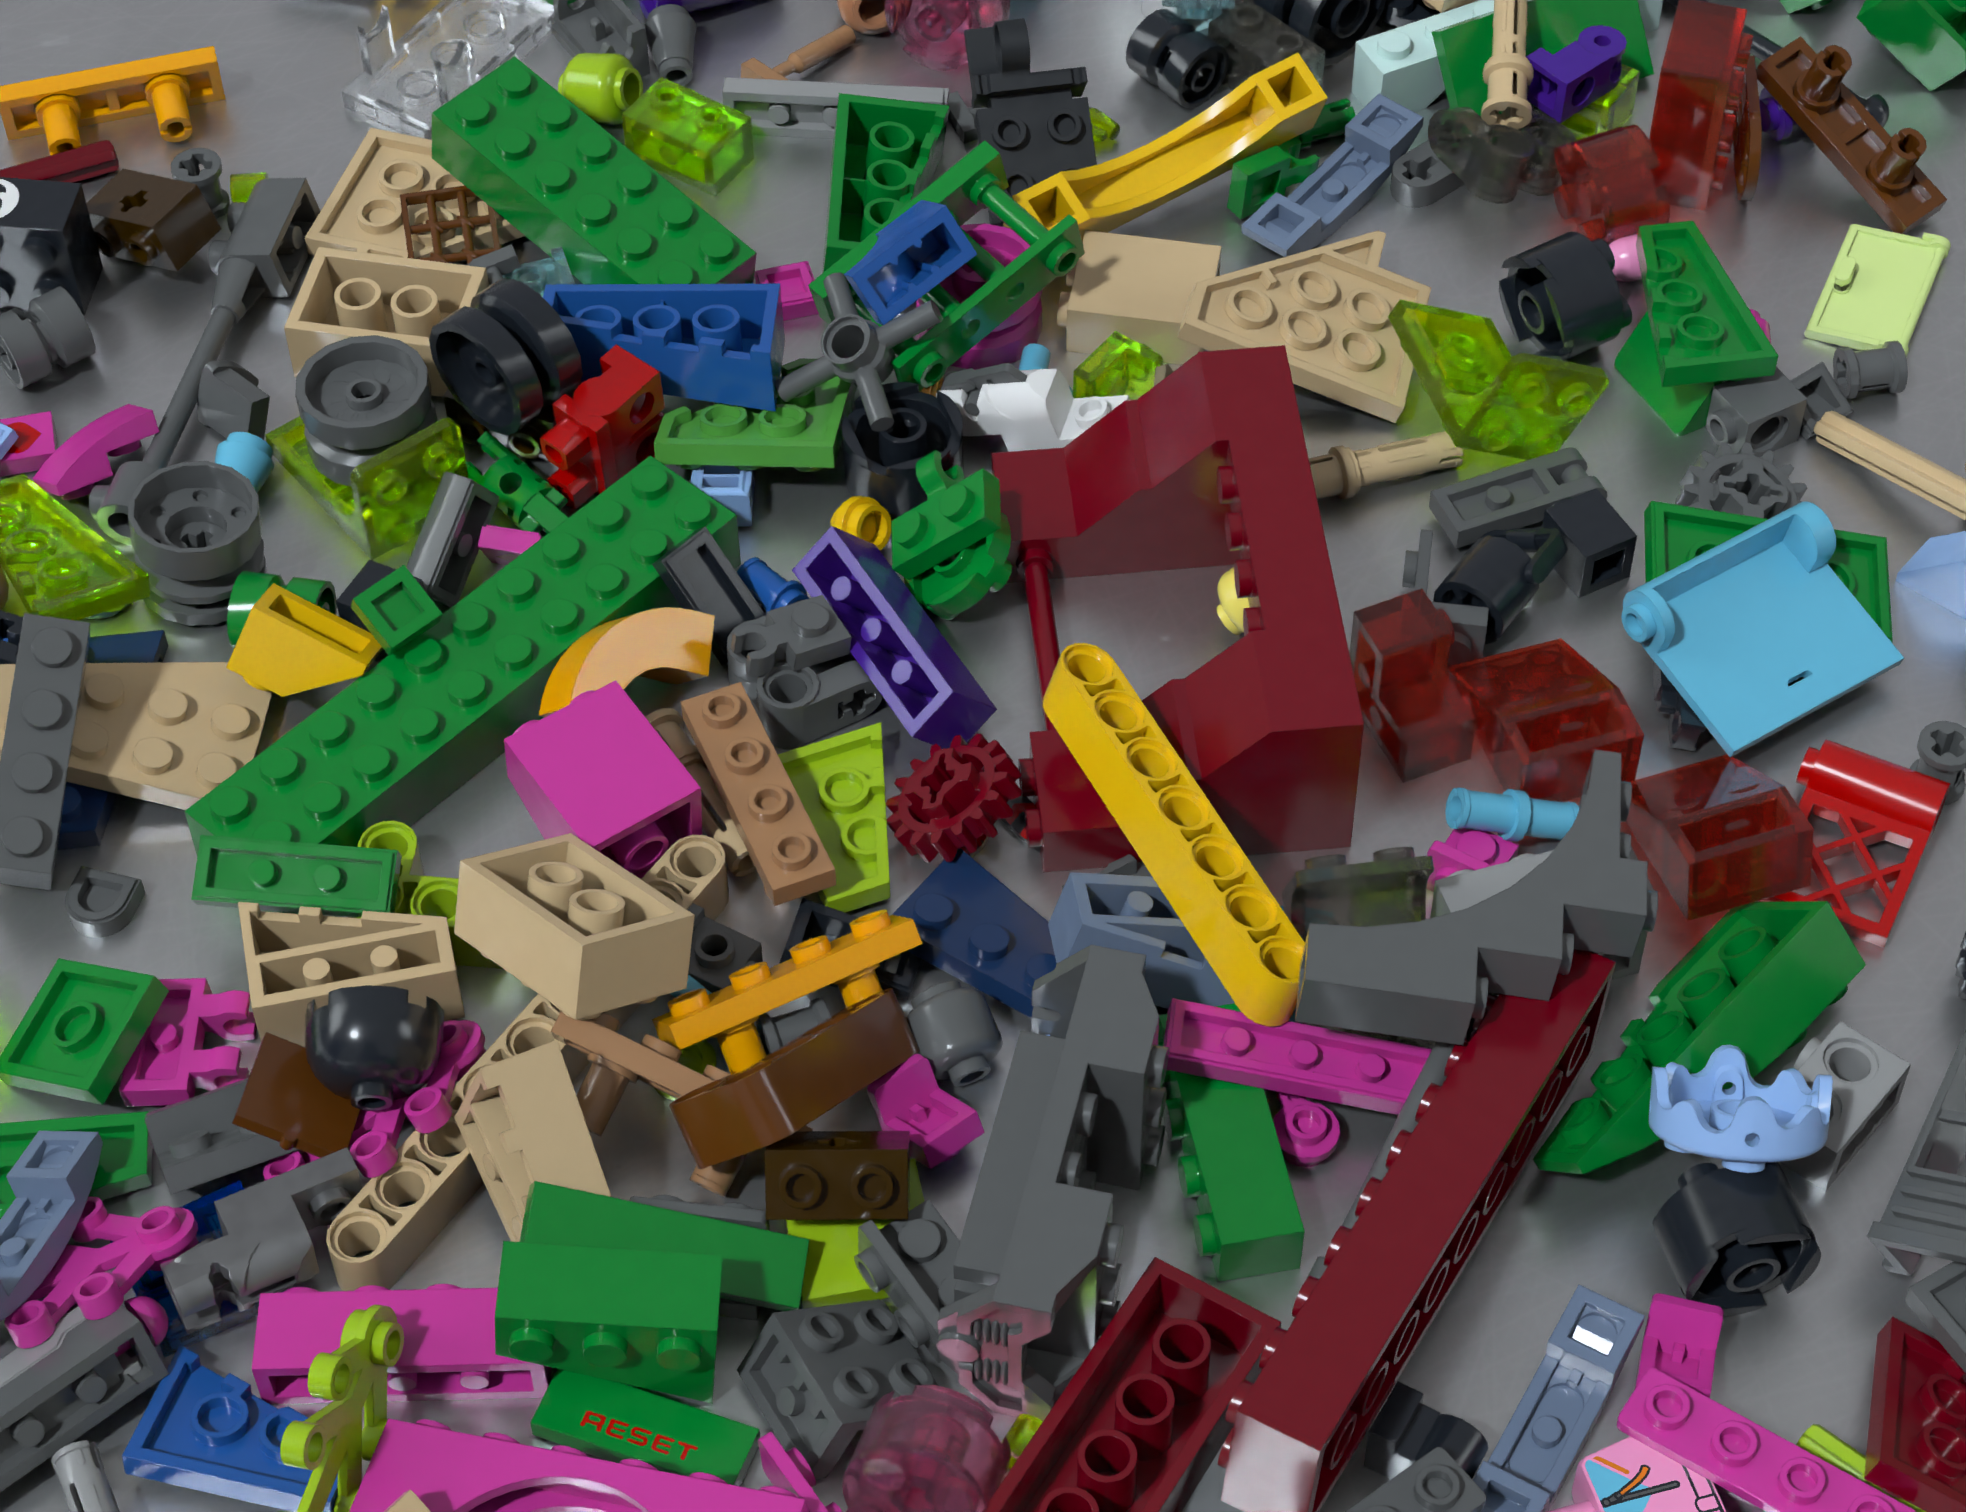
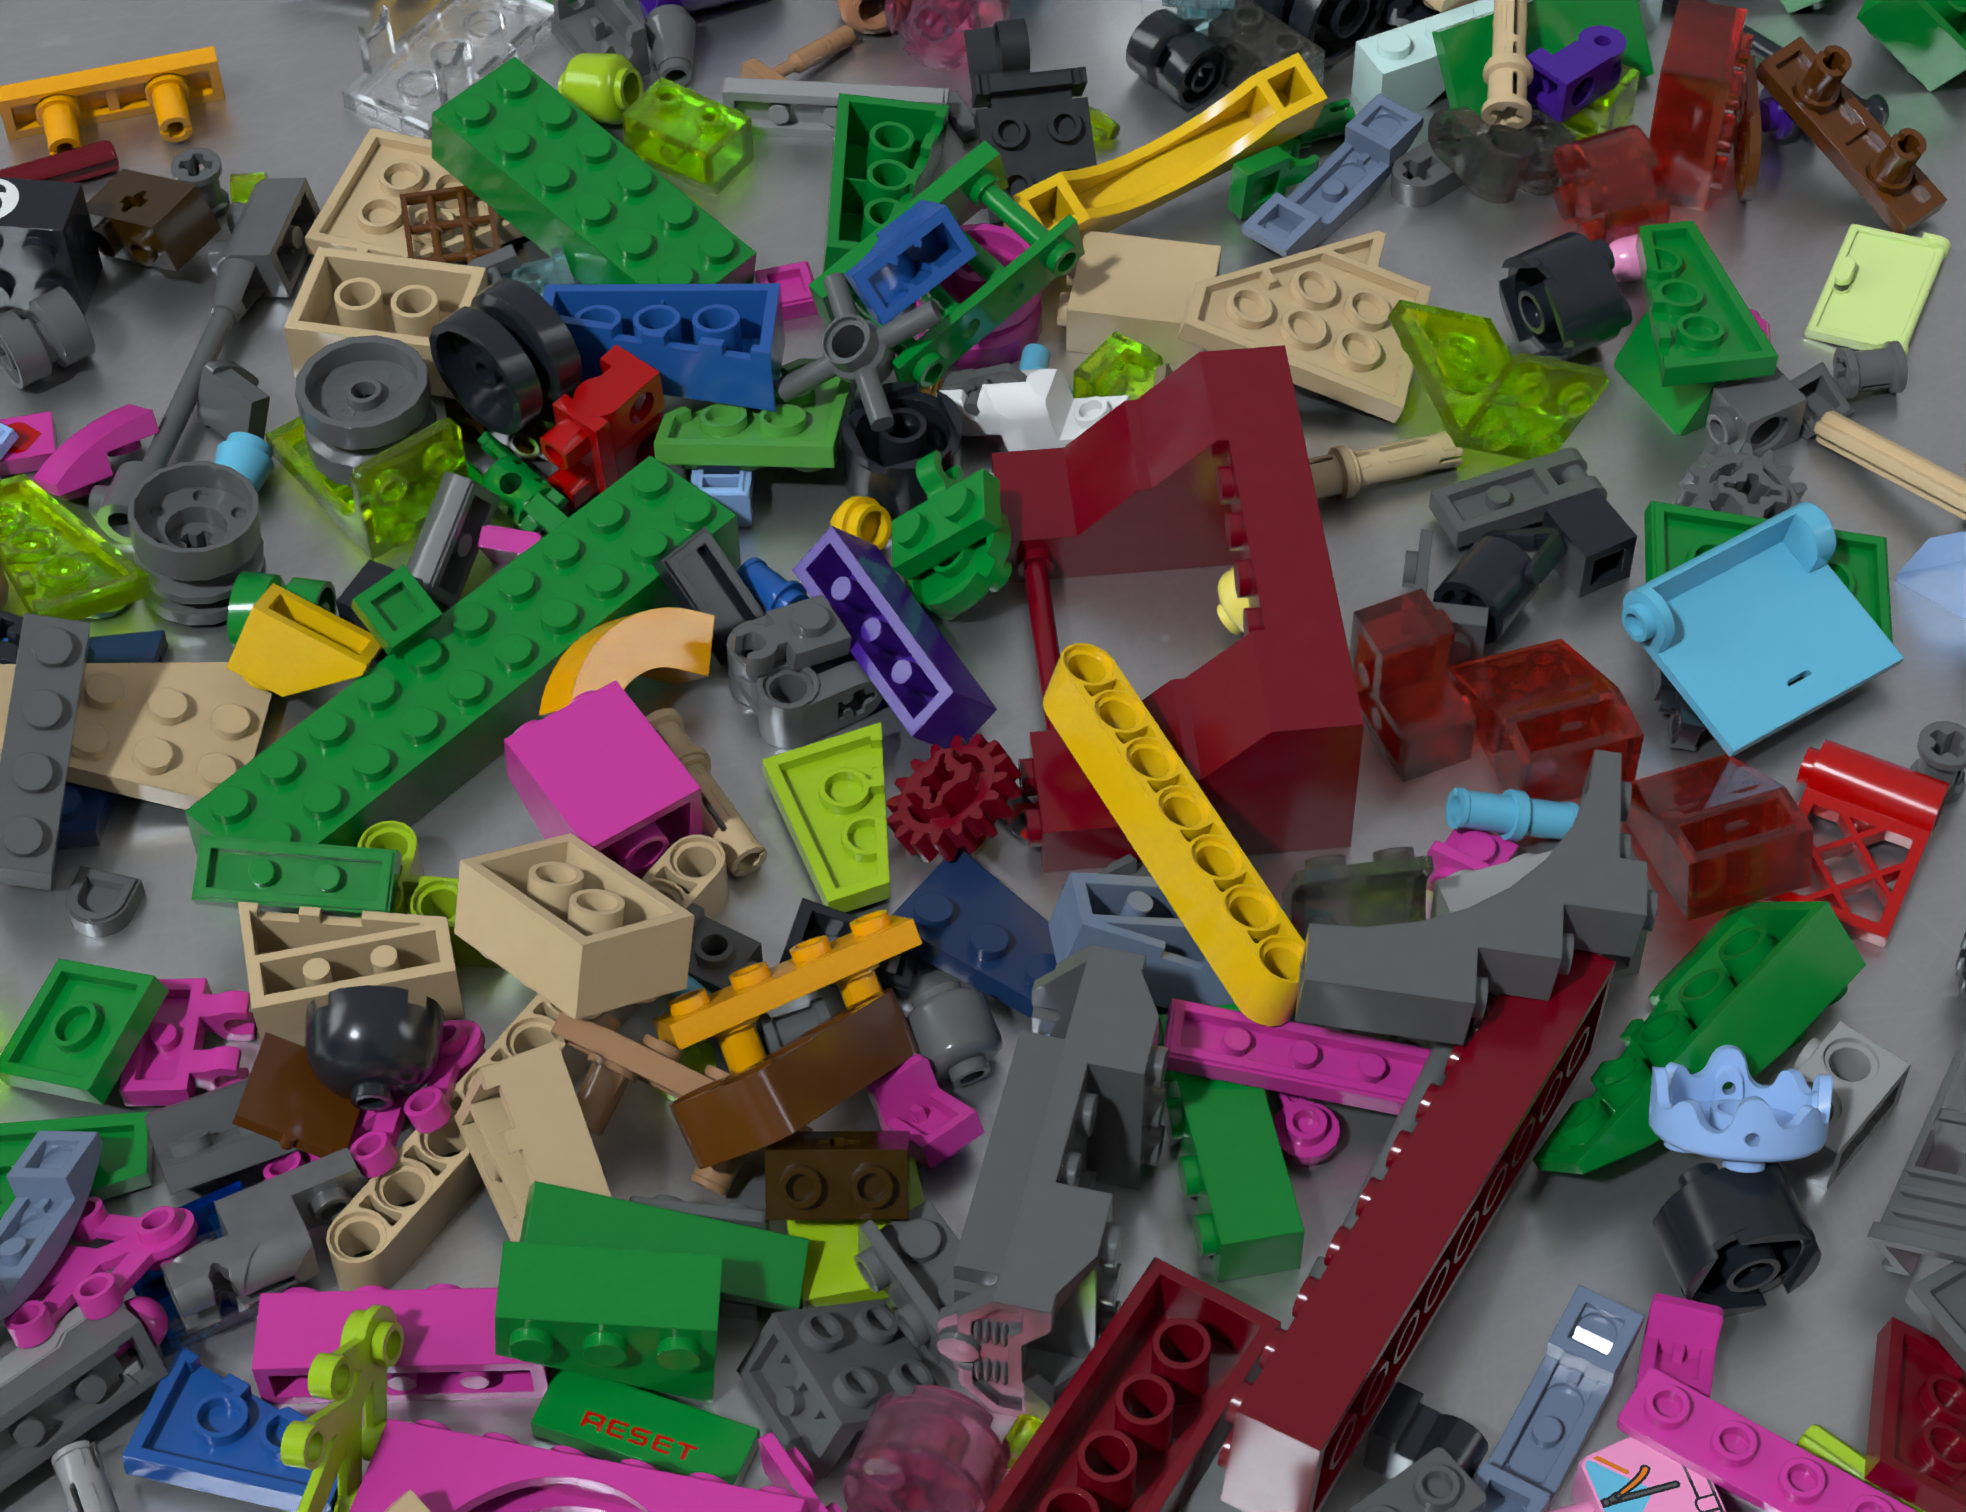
medium nougat plate [681,682,836,906] -> none

